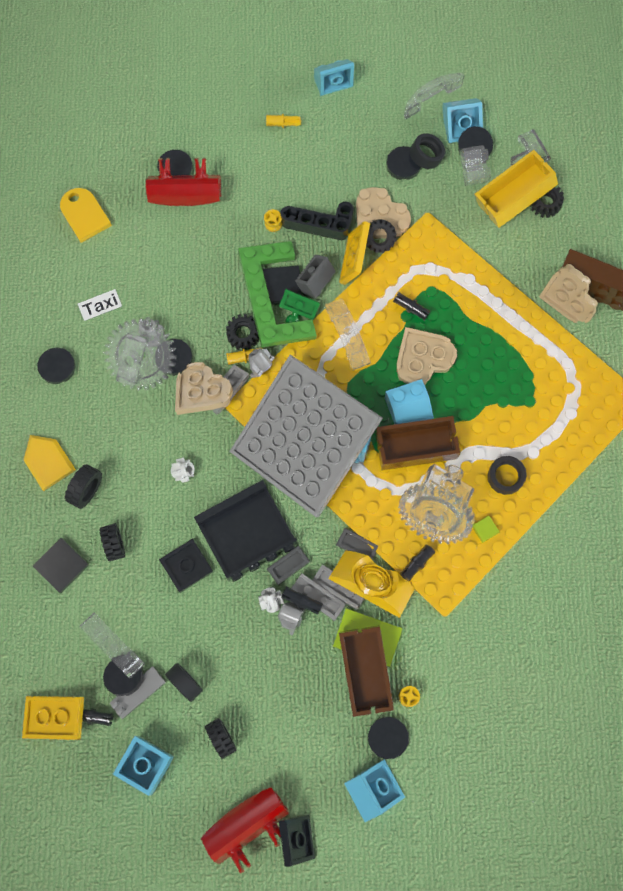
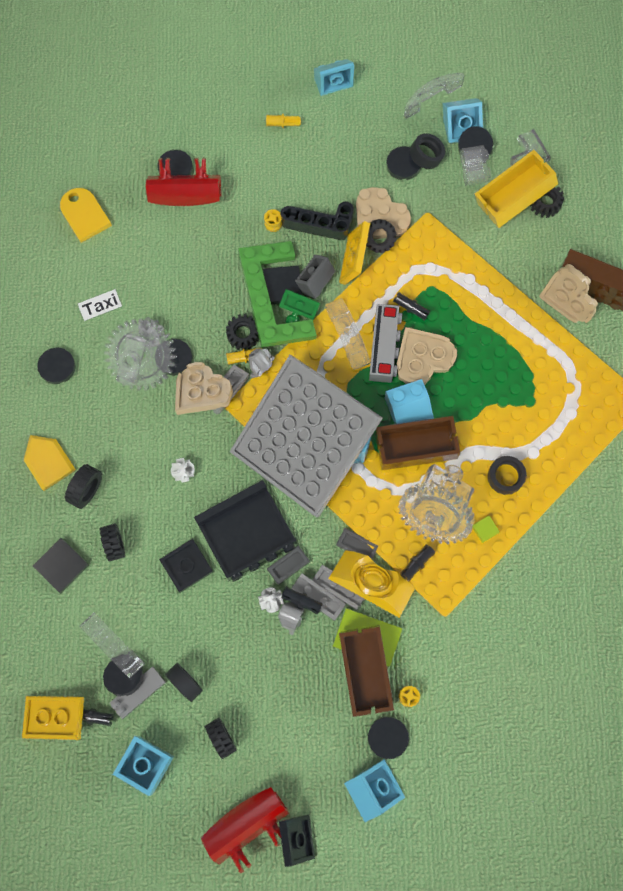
none -> light grey brick [369,304,402,383]

